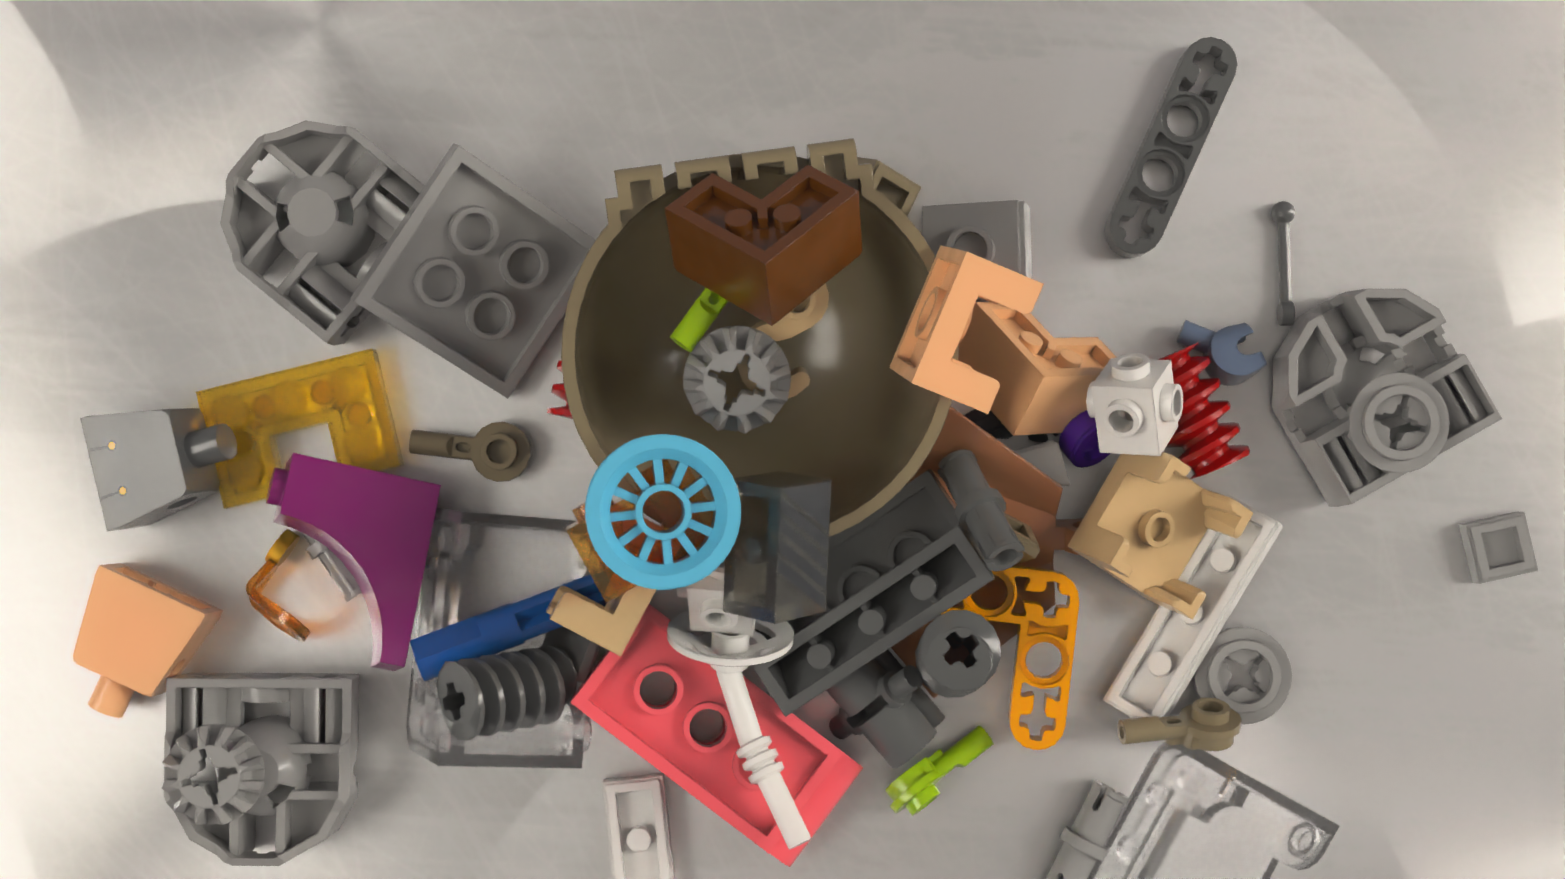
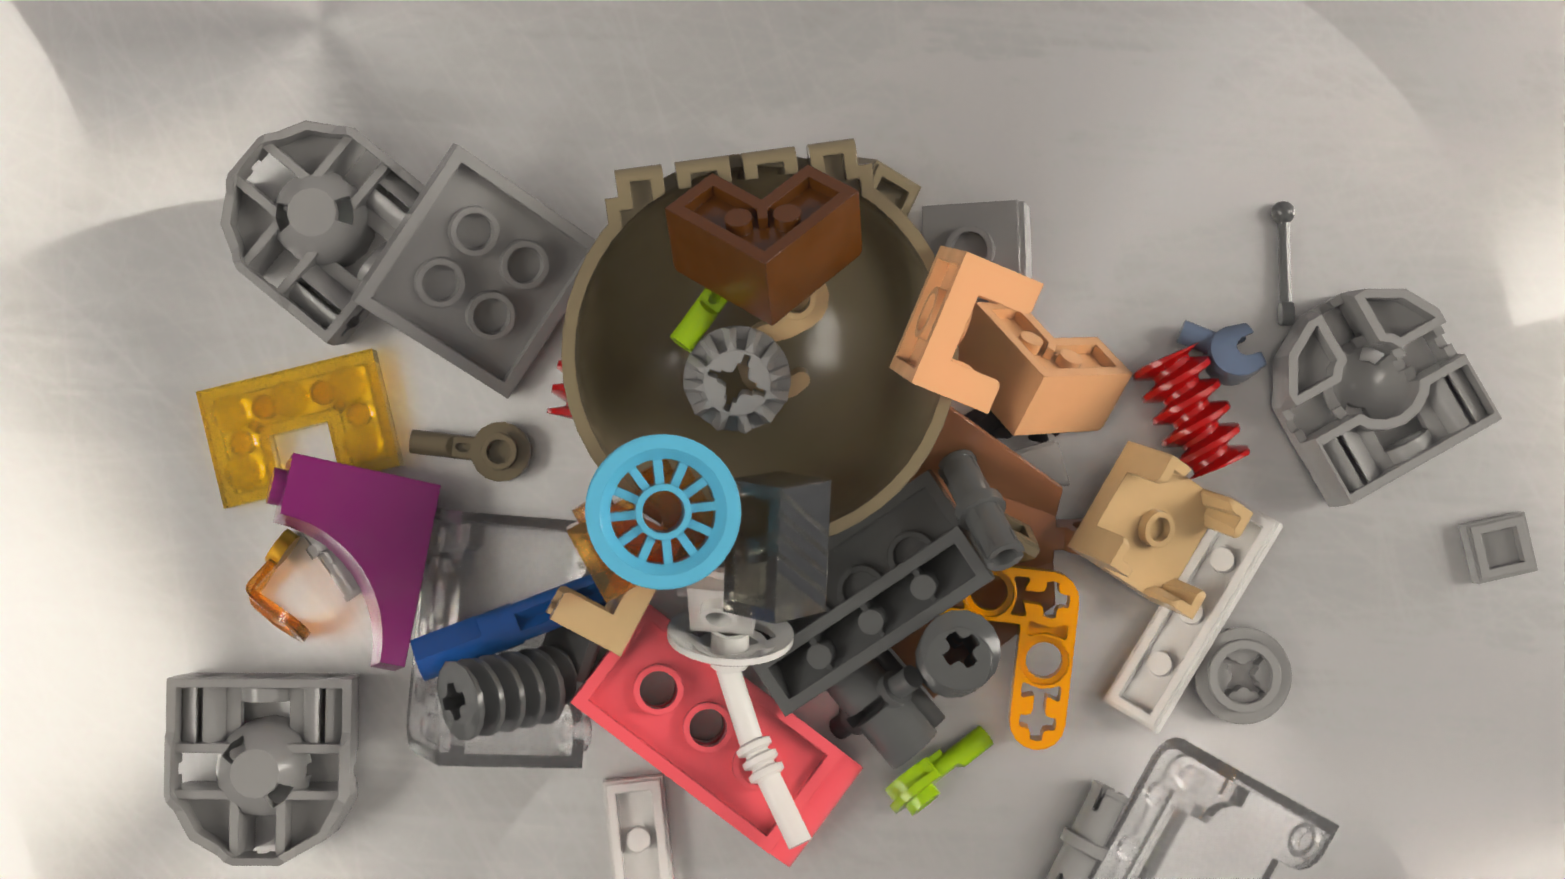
light nougat torso [73,563,223,718] -> none
torso [80,408,237,531] -> none
light grey gear [161,724,265,825] -> none
dark purple tile [1059,410,1111,468] -> none
white brick [1086,353,1183,456] -> none
dark grey beam [1104,37,1237,258] -> none
dark tan plate [1117,698,1242,751] -> none
light grey gear [1346,373,1450,473] -> none

